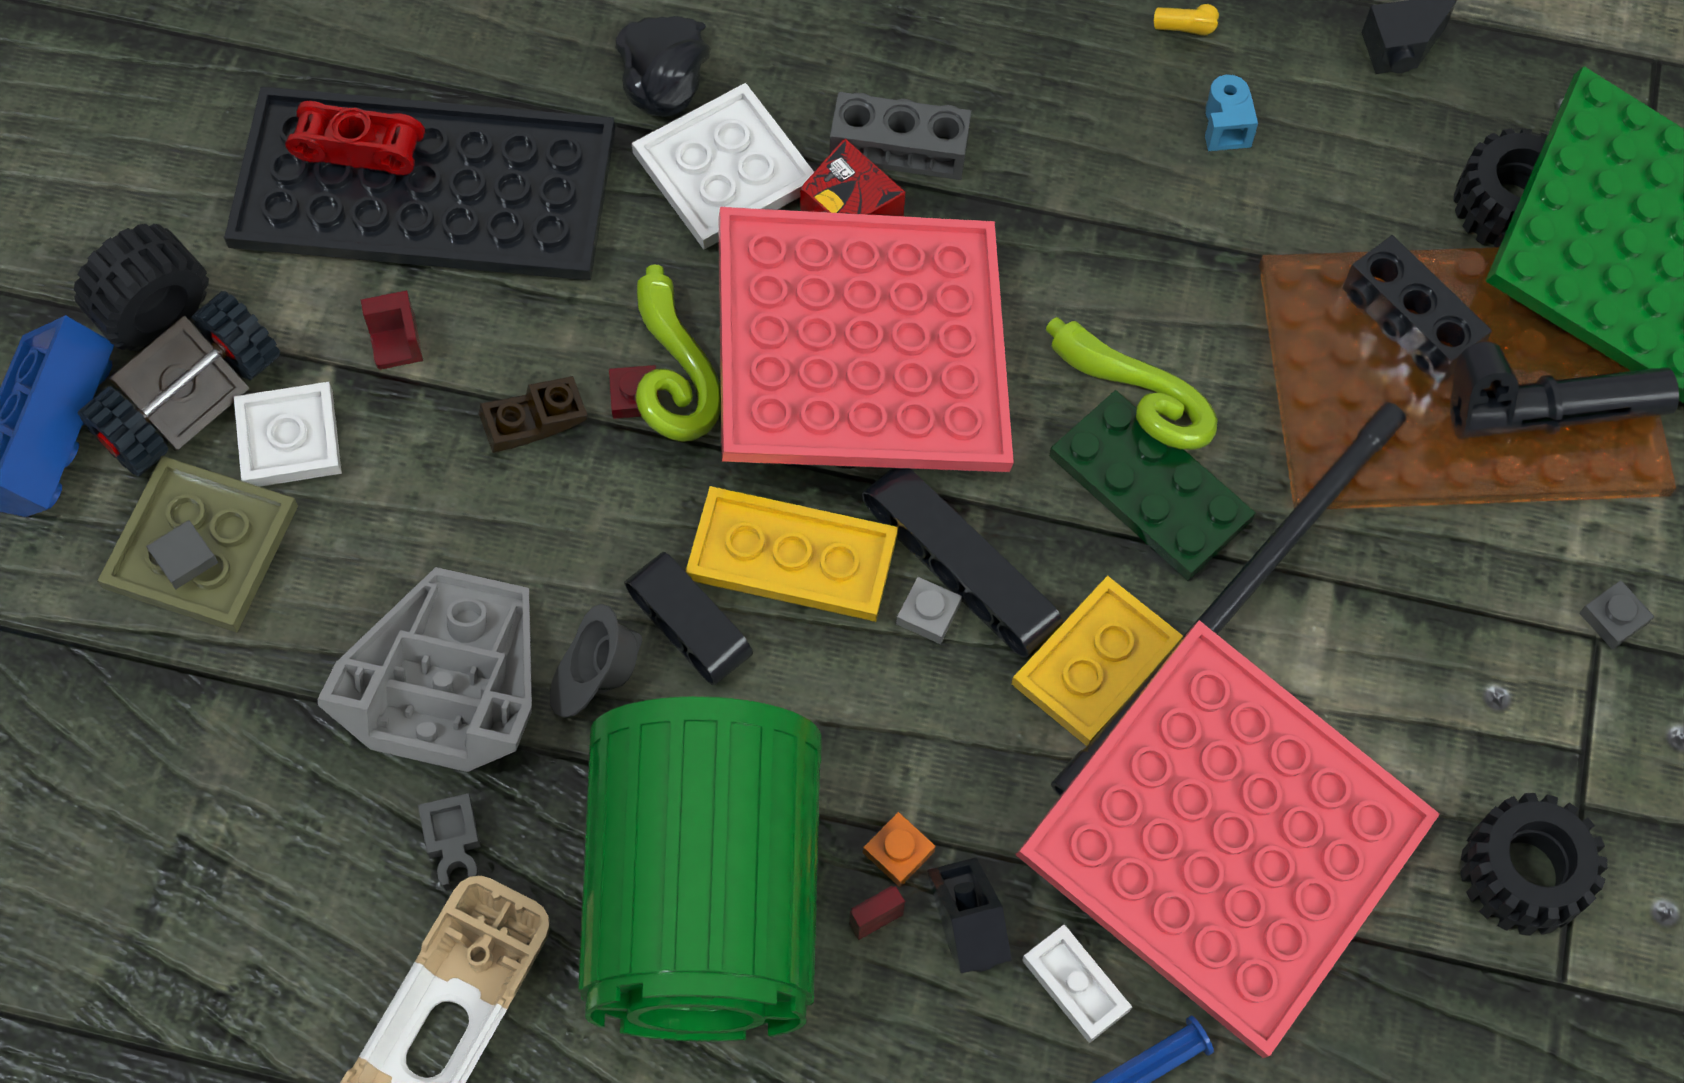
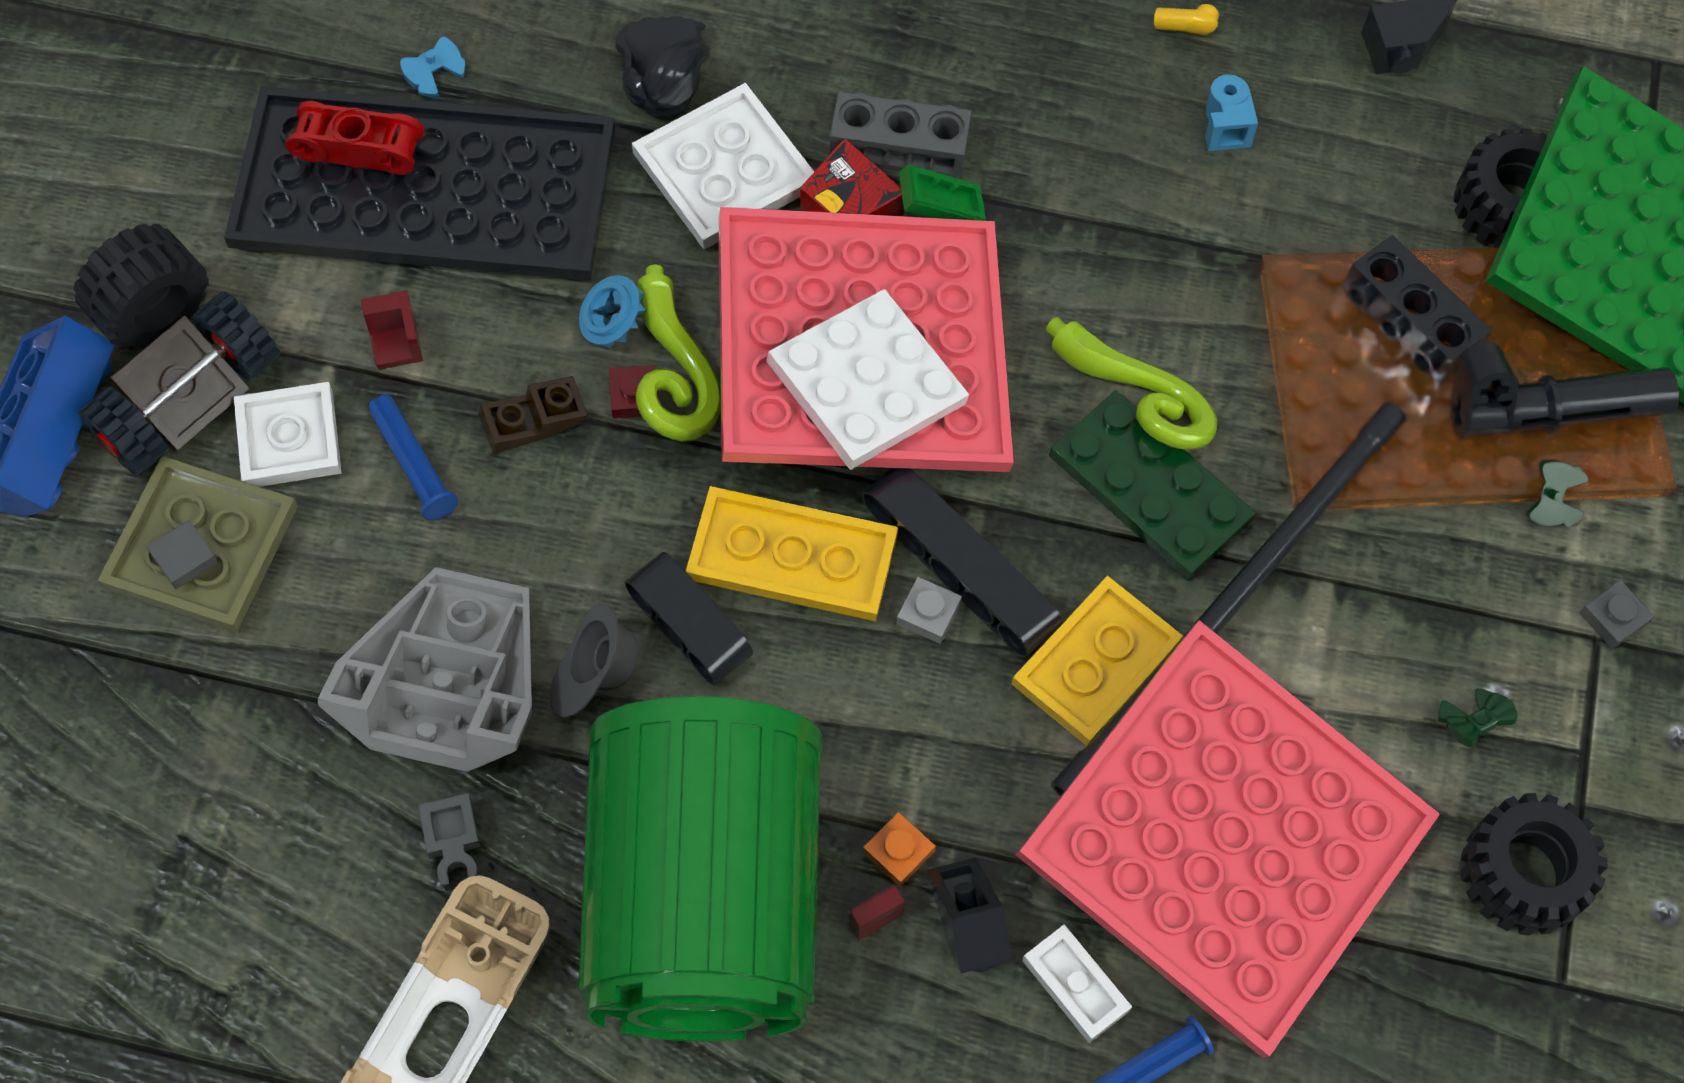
none -> blue axle [368,394,458,520]
none -> dark azure piece [400,37,465,98]
none -> dark azure gear [579,275,646,348]
none -> white plate [766,289,969,470]
none -> green plate [898,164,986,221]
none -> dark green piece [1438,688,1517,747]
none -> piece [1526,459,1588,527]

